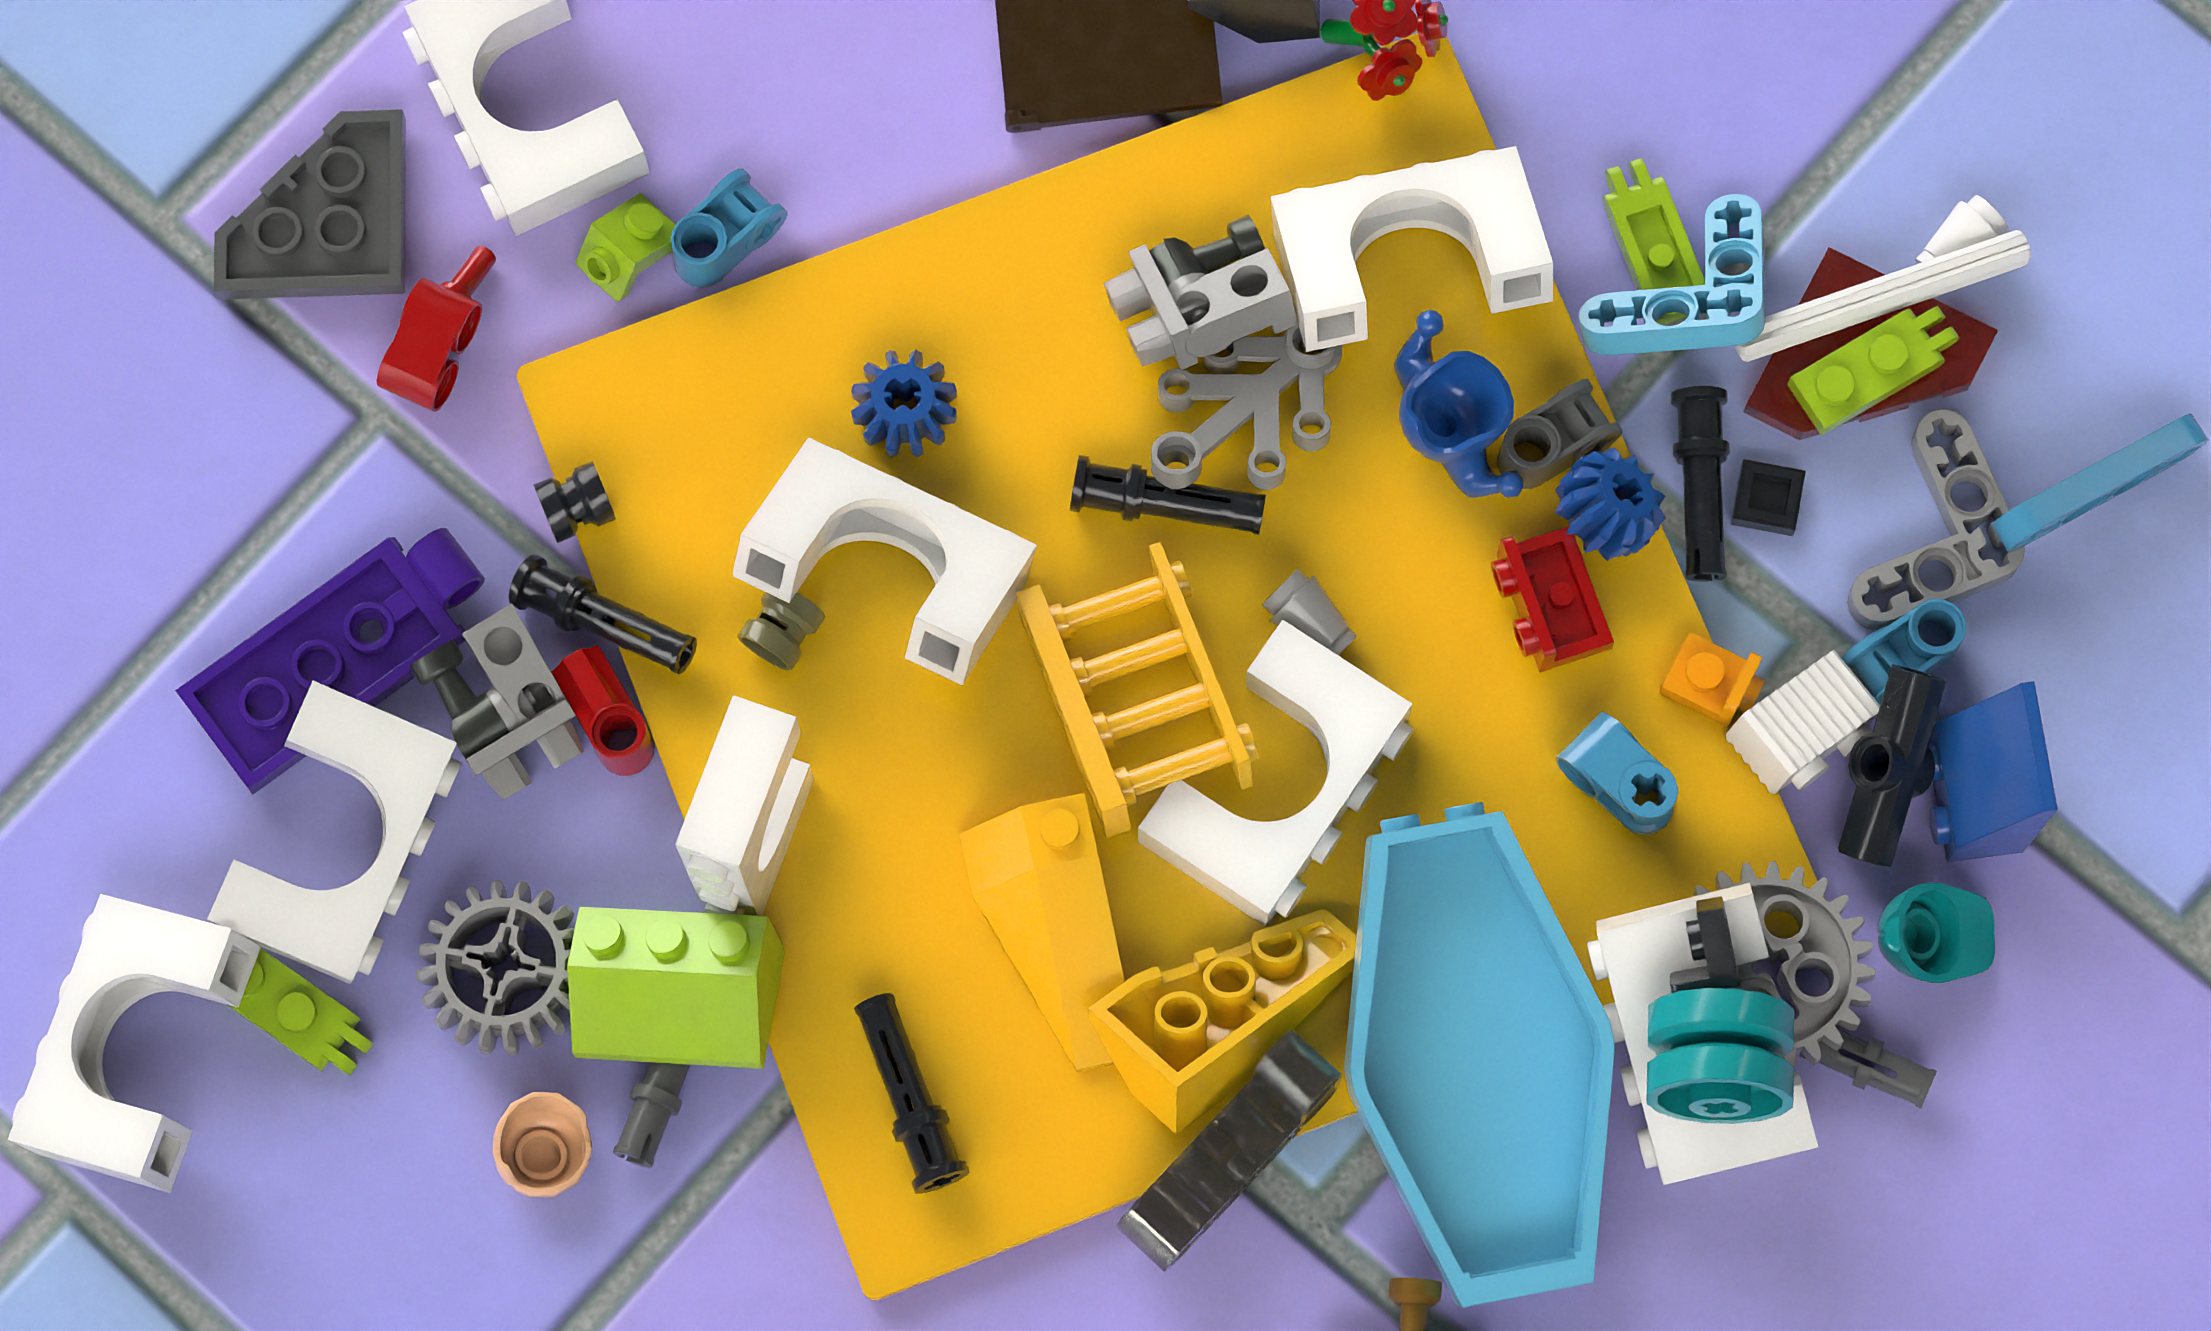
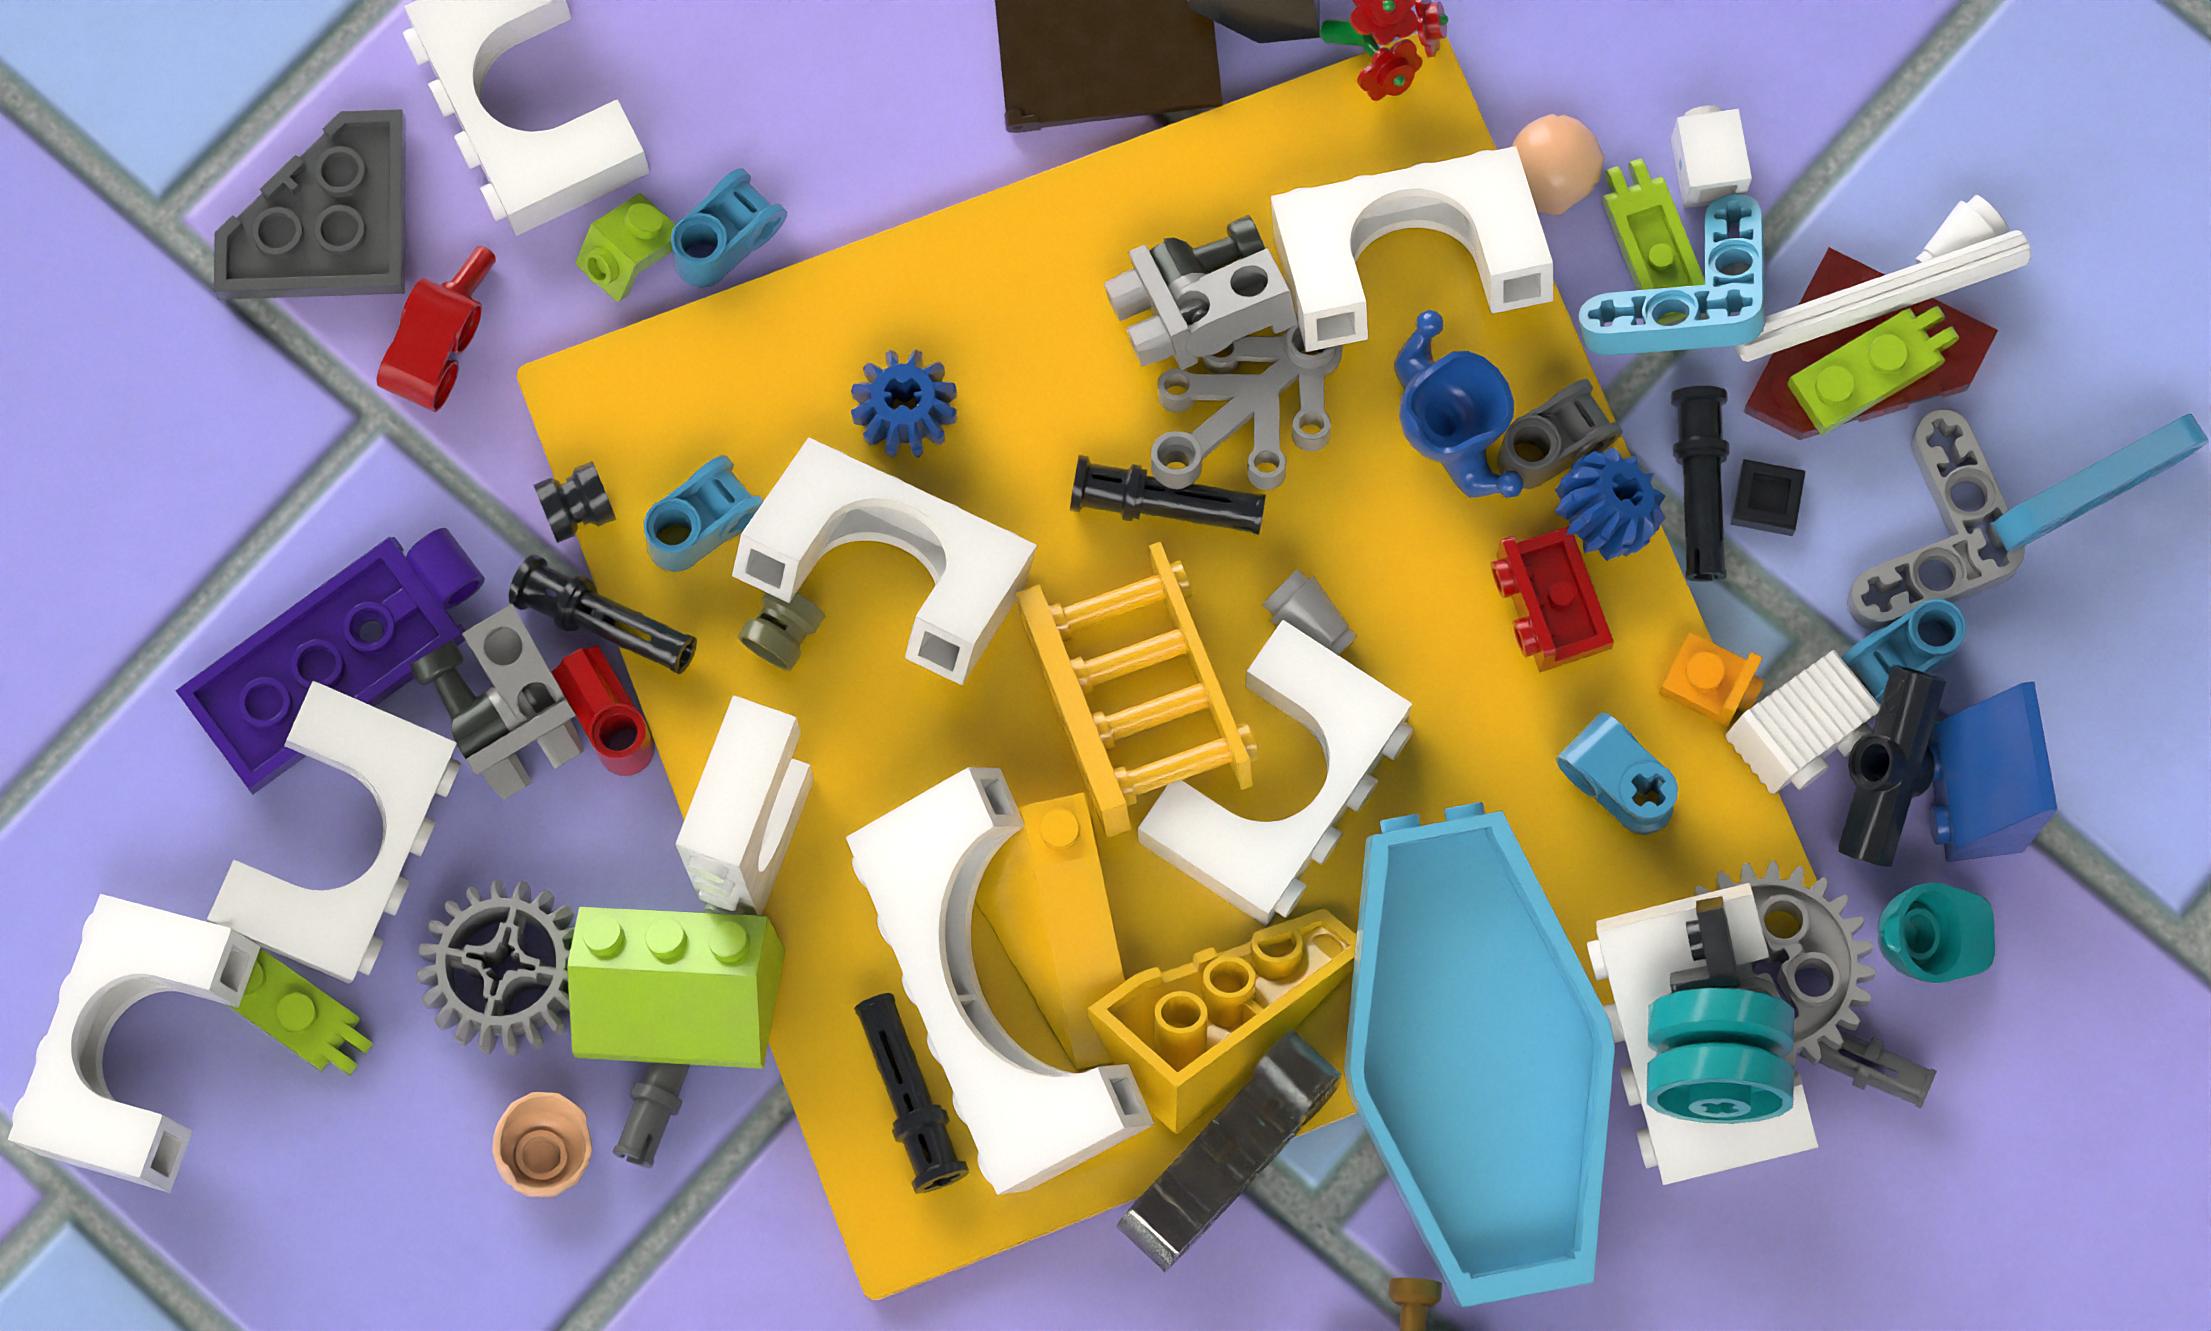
none -> dark azure piece [644,455,764,572]
none -> white arch [846,767,1154,1195]
none -> light nougat hair [1511,114,1605,215]
none -> white brick [1671,105,1752,209]

